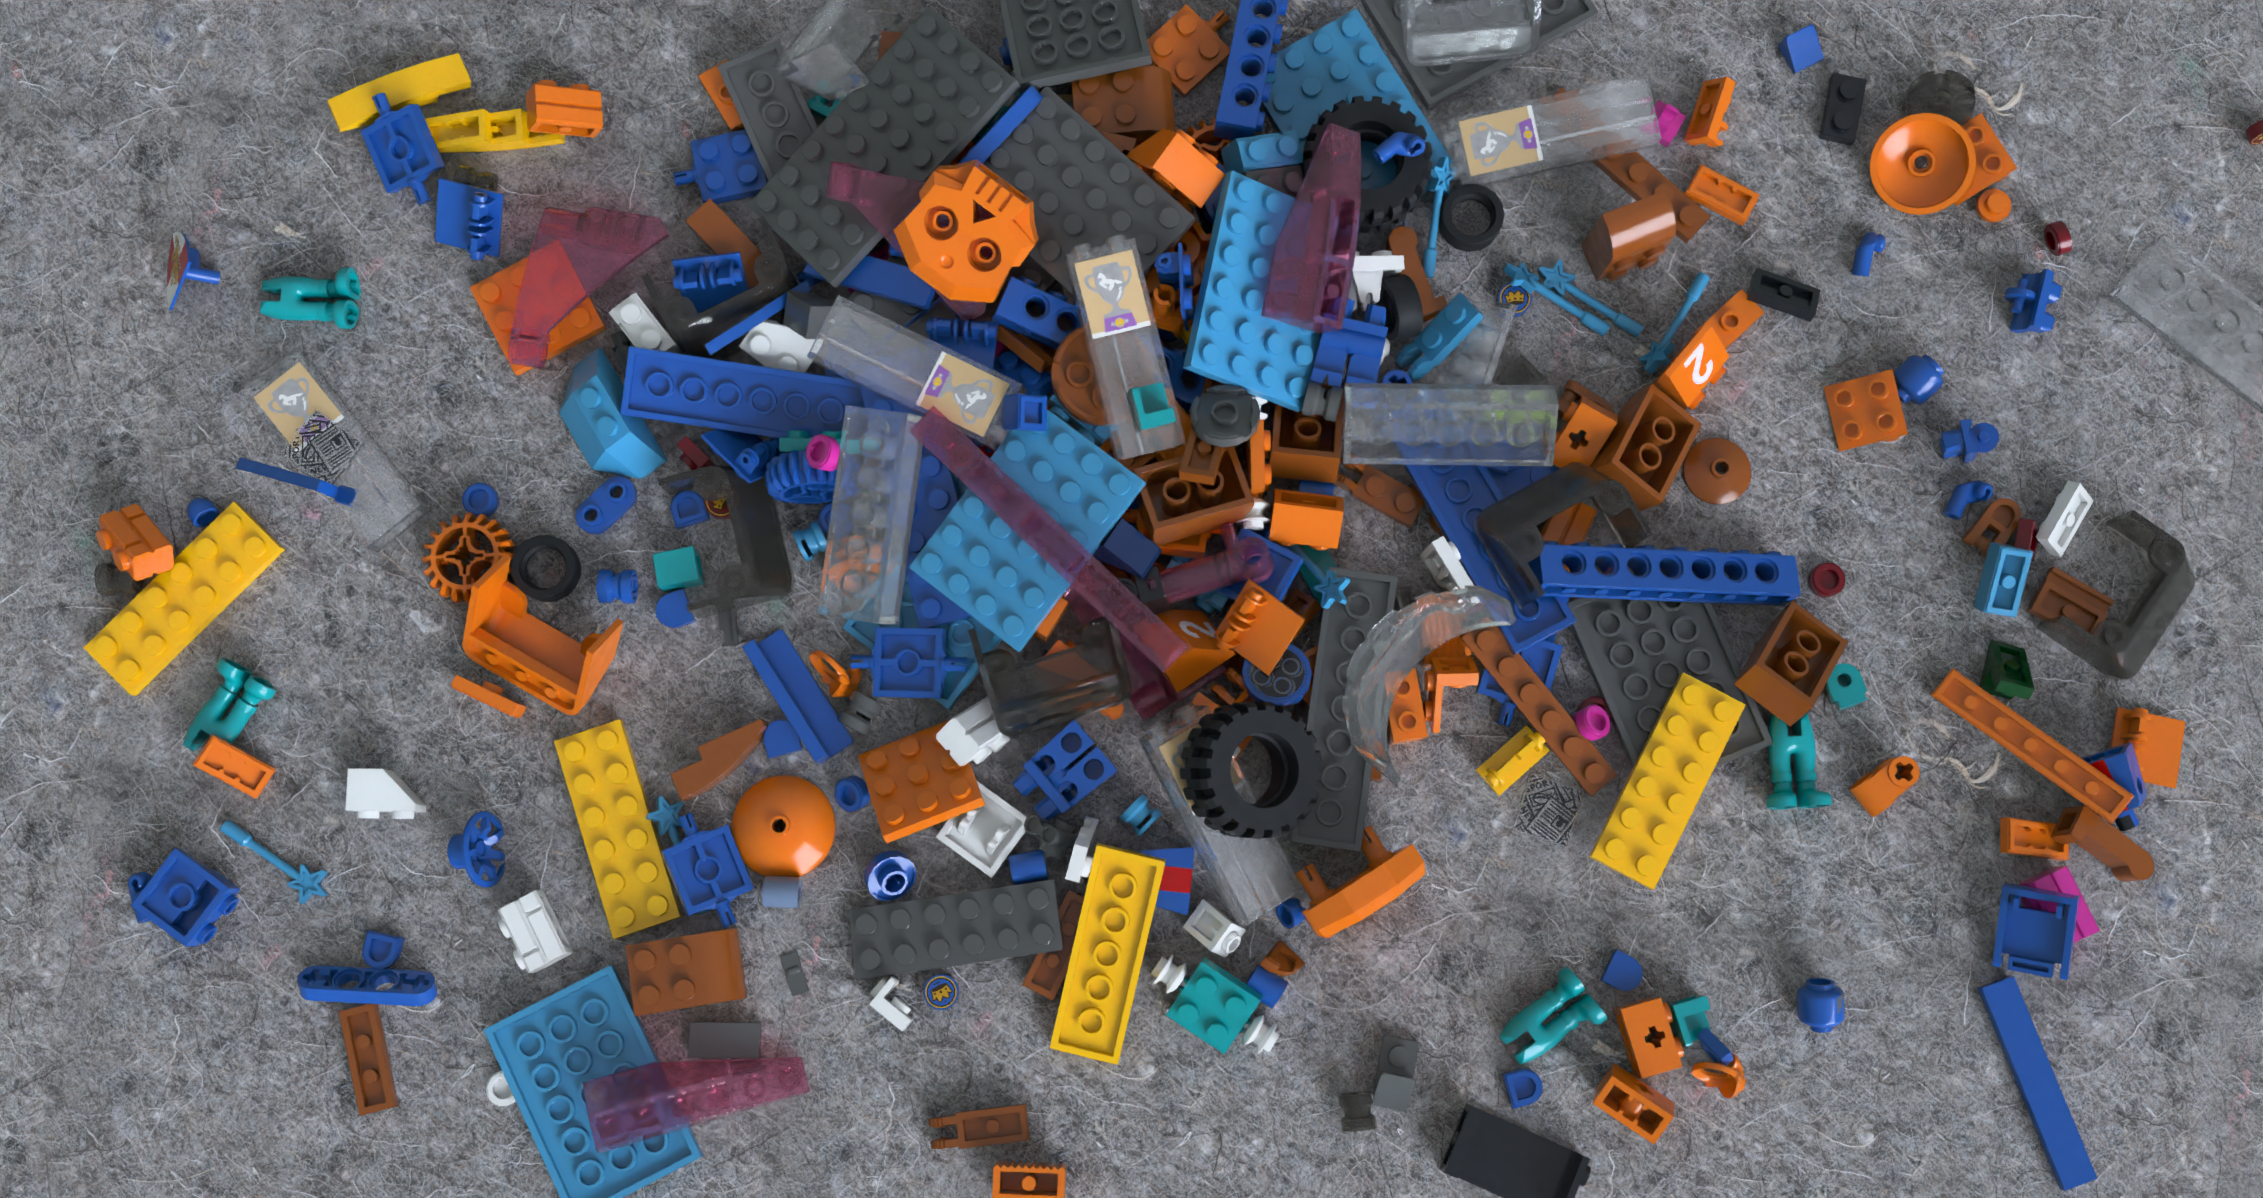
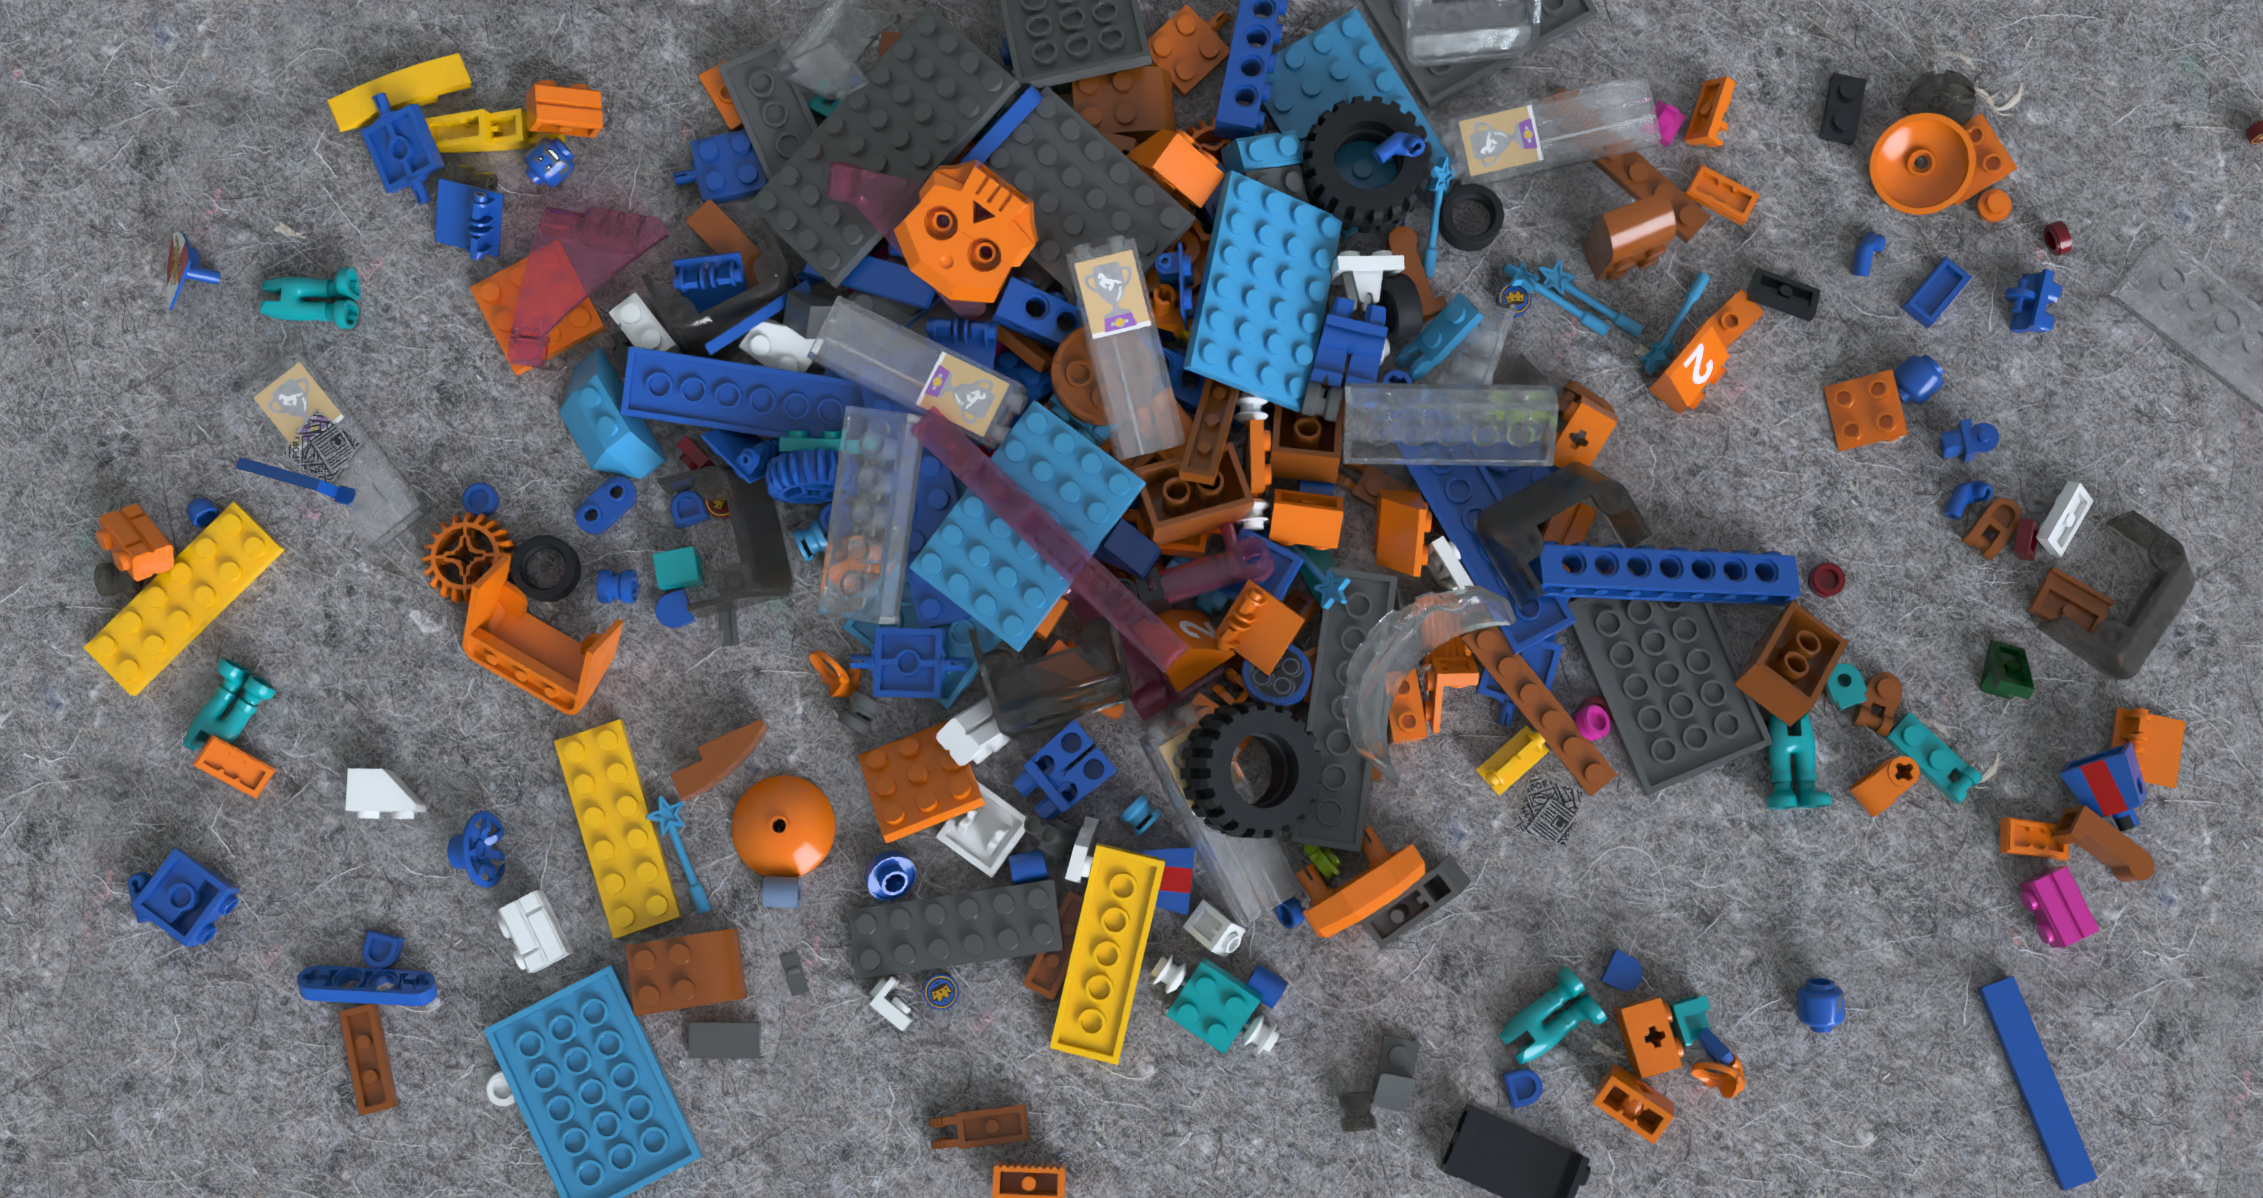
dark azure piece [220,820,327,904] -> none
orange plate [451,675,527,718] -> none
clear pink wedge [583,1057,810,1153] -> none
blue plate [661,813,754,928] -> none
blue panel [742,629,854,764] -> none
blue tile [764,720,803,759] -> none
dark pink tile [806,434,841,471] -> none
blue tile [835,775,870,812] -> none
blue slope [1003,394,1047,431] -> none
teal panel [1128,382,1176,432] -> none
dark grey tile [1190,384,1260,447] -> none
dark orange tile [1259,940,1305,976] -> none
clear pink wedge [1261,123,1362,333] -> none
dark orange brick [1587,384,1702,512] -> none
yellow plate [1589,672,1746,890] -> none
dark orange dish [1683,438,1751,505] -> none
blue slope [1778,24,1824,74] -> none
orange tile [1931,668,2134,824] -> none
dark azure slope [1974,542,2033,618] -> none
blue container [1993,883,2080,980] -> none
none -> blue head [524,137,575,187]
none -> lime plate [1291,830,1342,879]
none -> dark grey slope [1361,854,1471,949]
none -> orange slope [1373,489,1432,577]
none -> dark orange plate [1852,672,1903,737]
none -> teal plate [1883,712,1983,804]
none -> blue tile [1901,256,1972,329]

